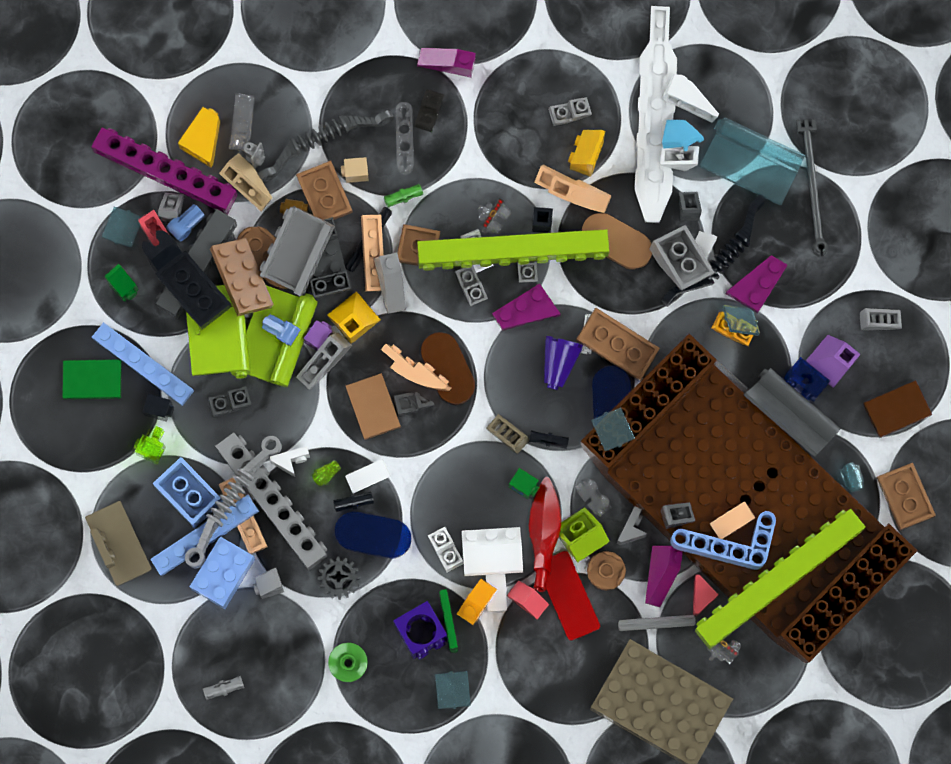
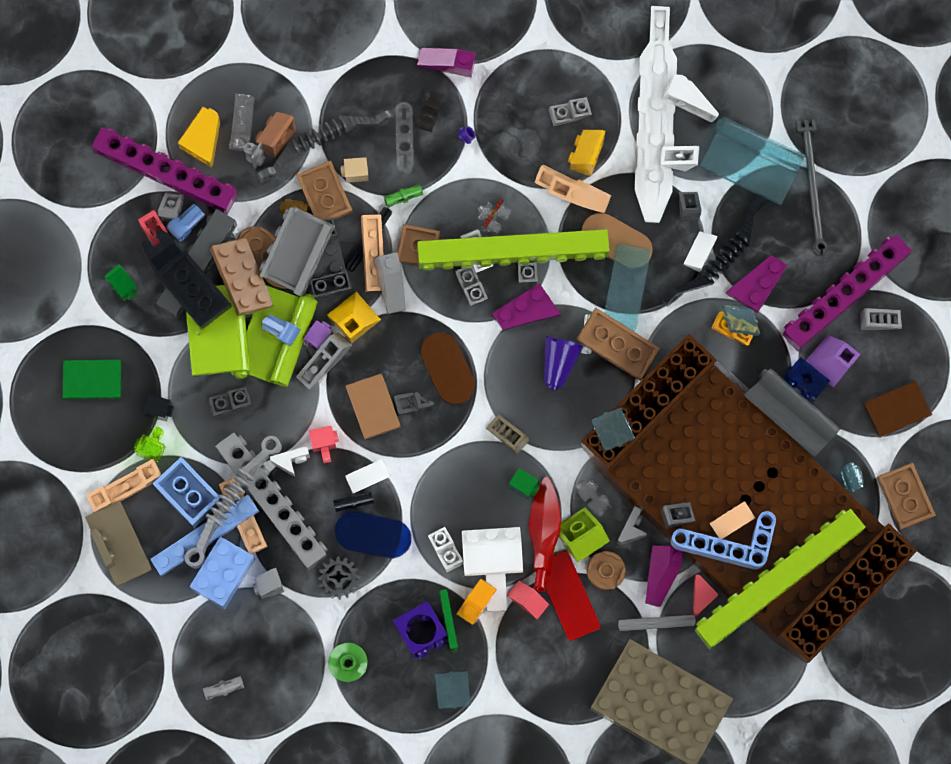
light blue plate [92,322,194,406] -> none
clear light blue piece [102,207,141,248] -> none
tan slope [219,153,272,211] -> none
clear neon green cone [311,460,341,487] -> none
light nougat slope [381,344,451,391] -> none
black pin [529,430,569,450] -> none
black brick [532,207,553,233] -> none
clear blue tile [592,366,631,427] -> none
light grey slope [649,225,714,290] -> none
medium azure slope [662,120,704,152] -> none
clear hips [707,640,741,664] -> none
none -> light nougat slope [86,459,161,512]
none -> nougat slope [255,112,297,159]
none -> coral brick [309,426,339,463]
none -> dark purple plate [458,126,476,144]
none -> clear light blue piece [604,244,651,331]
none -> magenta brick [782,234,912,352]

